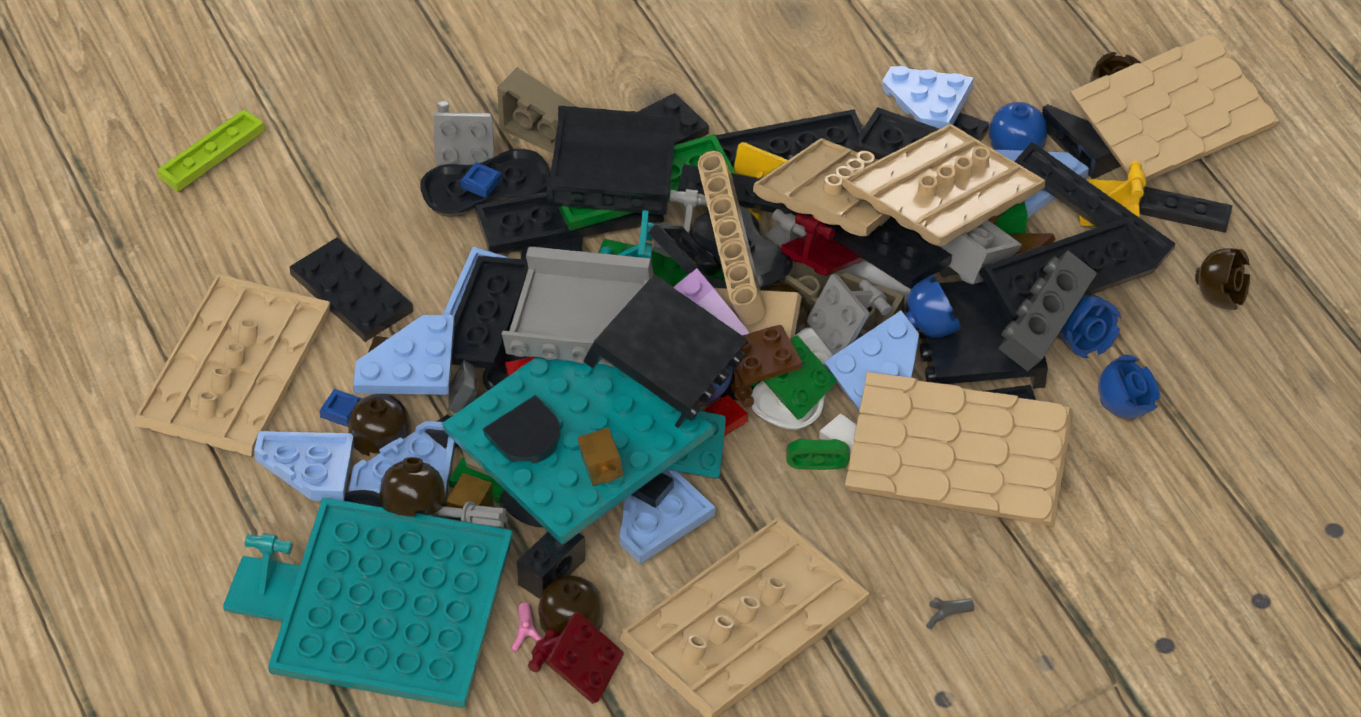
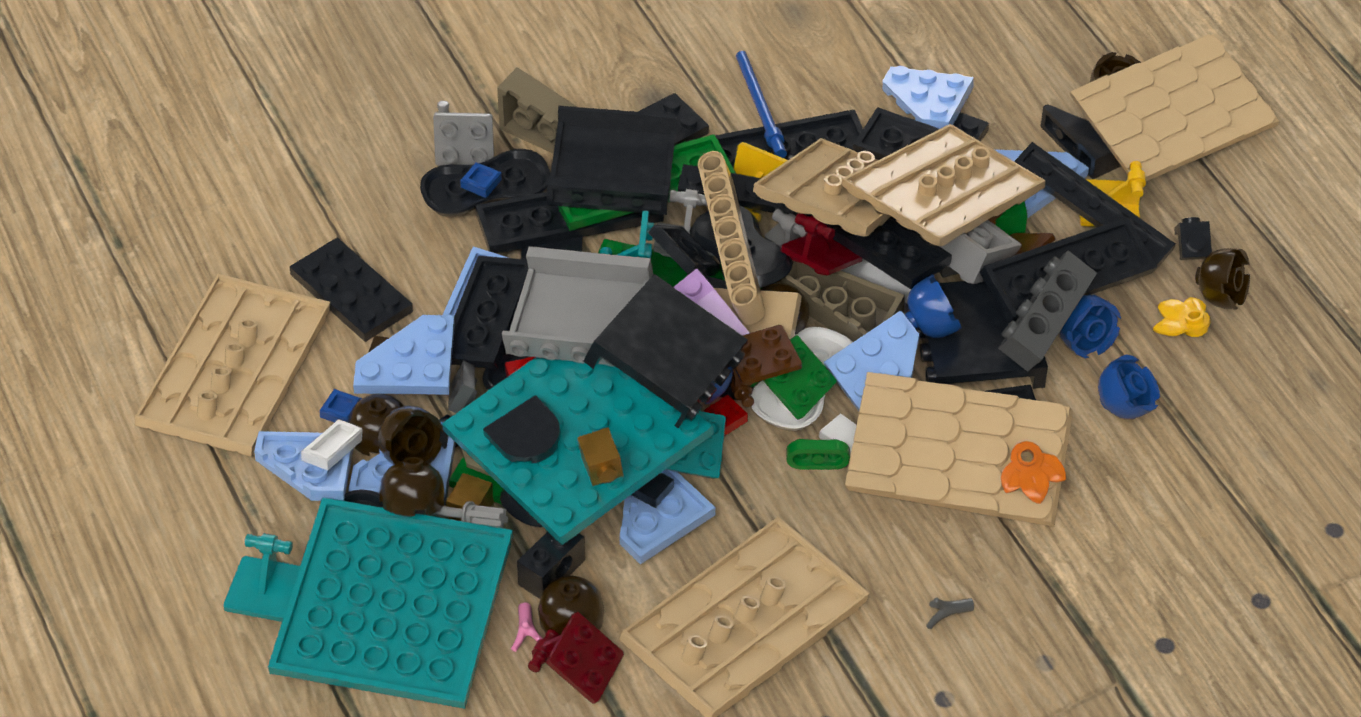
lime plate [157,109,265,192] -> none
light grey plate [807,275,892,355] -> none
blue cylinder [989,102,1047,151] -> none
black tile [1139,187,1233,233] -> none
none -> white tile [301,419,363,470]
none -> dark brown cylinder [378,406,443,465]
none -> blue bar [736,51,787,158]
none -> orange plate [1001,441,1066,504]
none -> yellow plate [1153,297,1211,337]
none -> black bracket [1174,217,1212,260]

